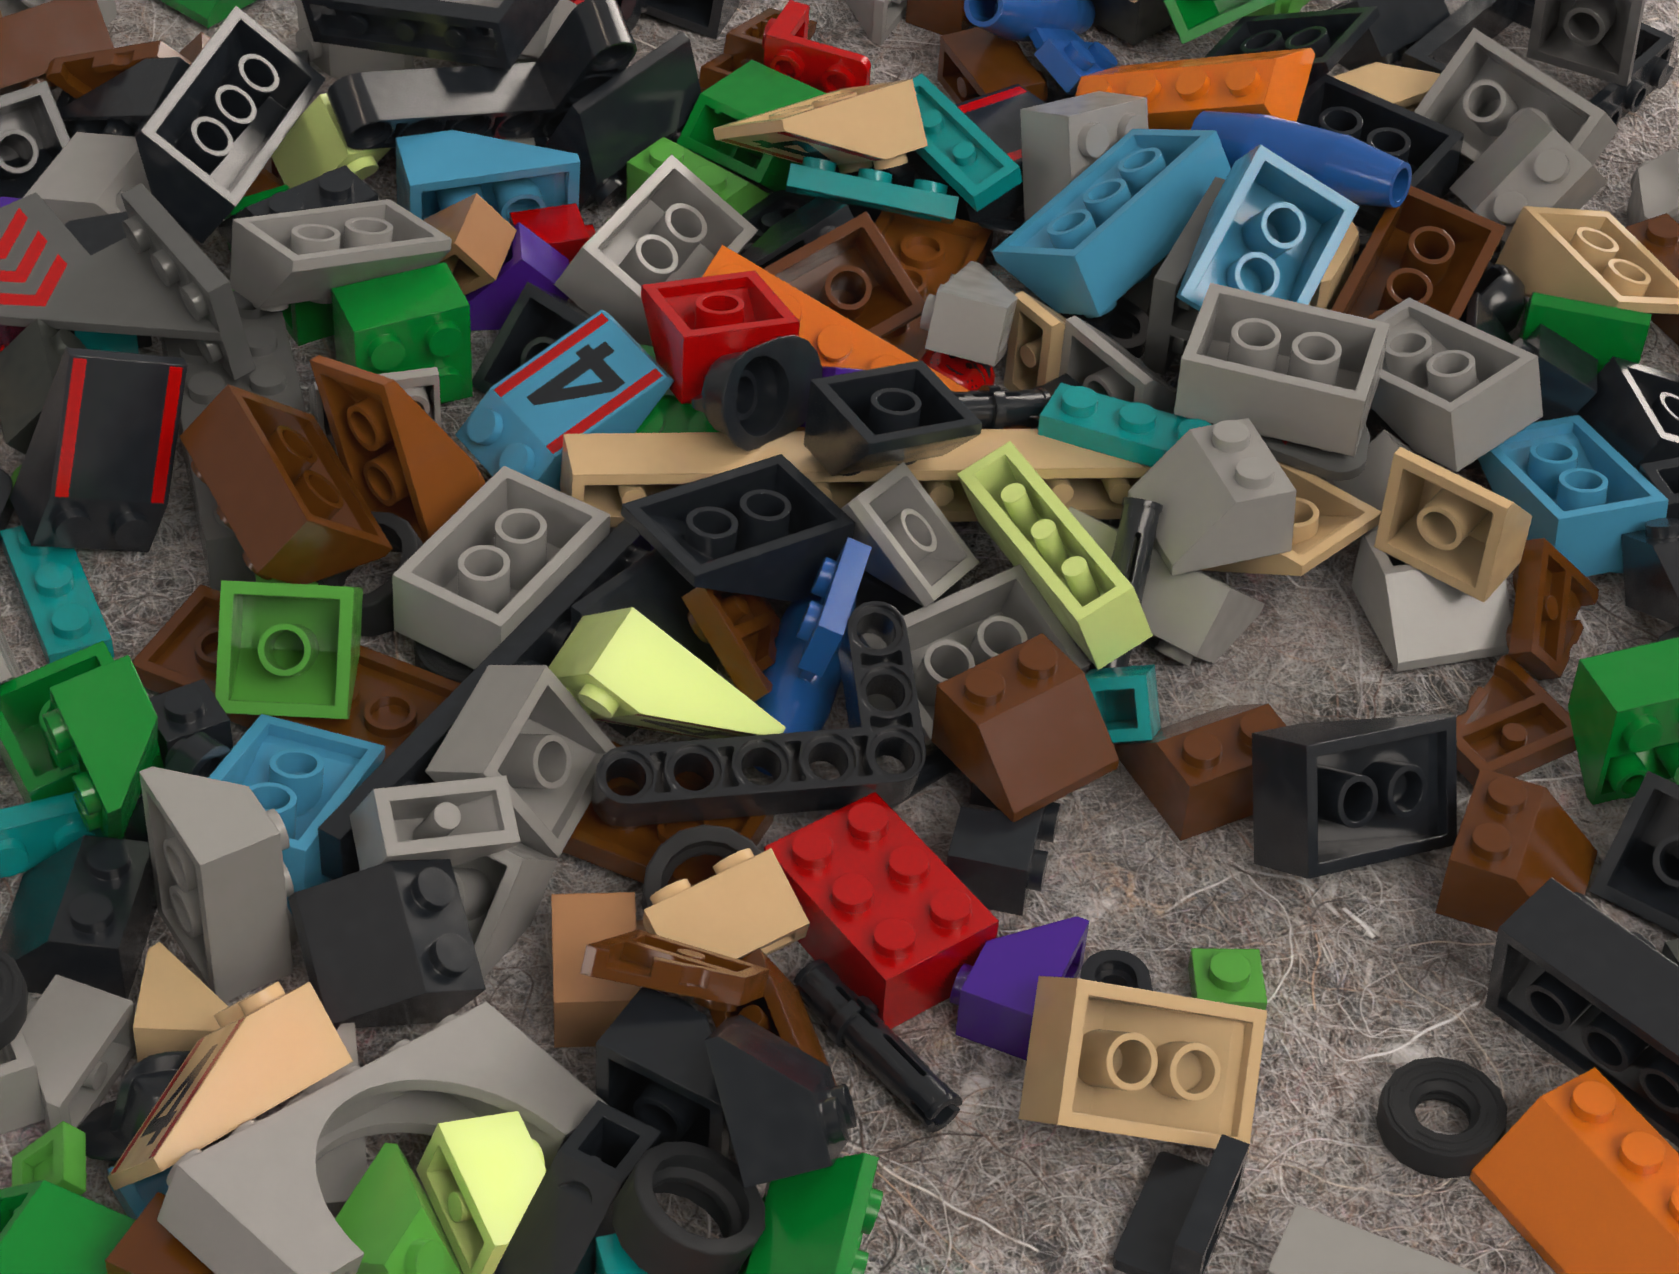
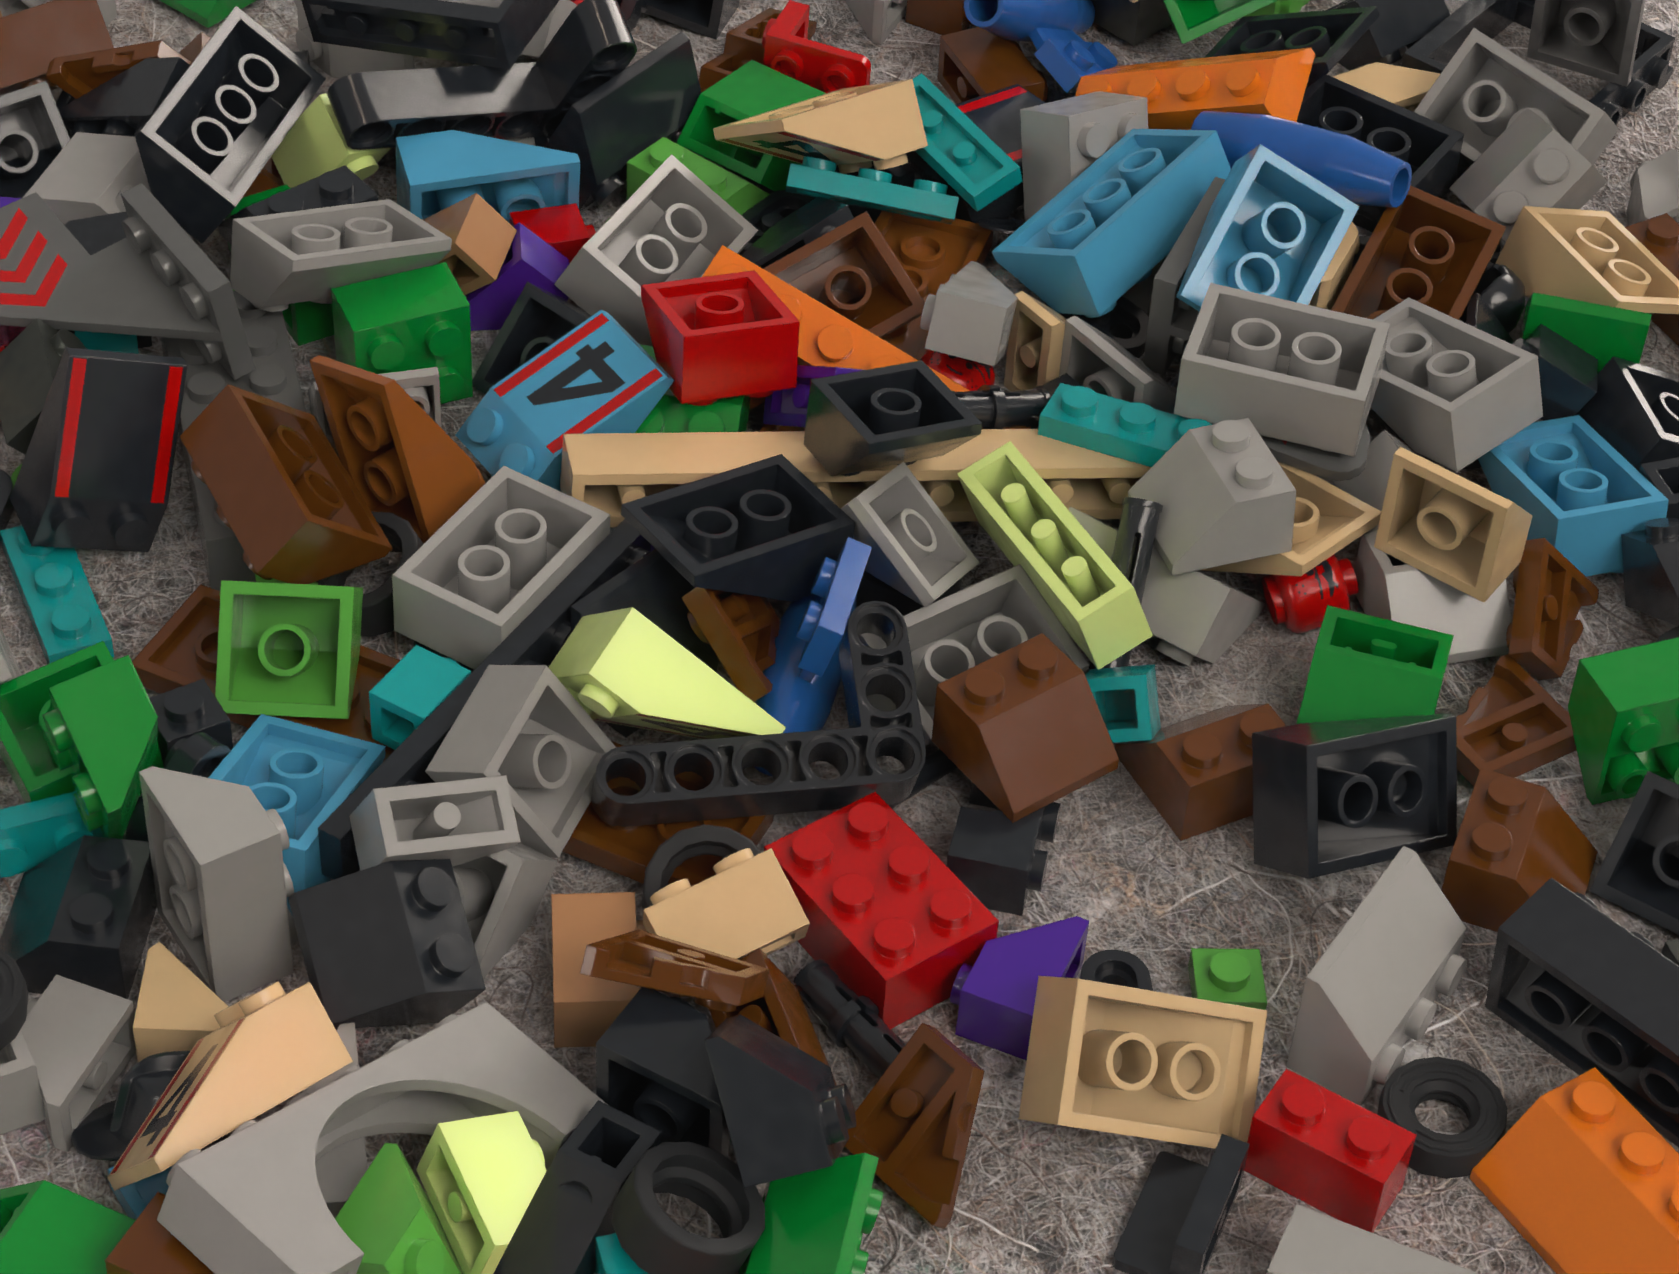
bright green plate [12,1121,87,1195] -> none
black piece [691,334,823,451] -> none
none -> teal brick [369,645,471,750]
none -> reddish brown wing [845,1023,985,1229]
none -> red brick [1244,1068,1416,1233]
none -> red head [1261,554,1359,634]
none -> light grey slope [1286,846,1467,1106]
none -> green slope [1296,605,1454,724]

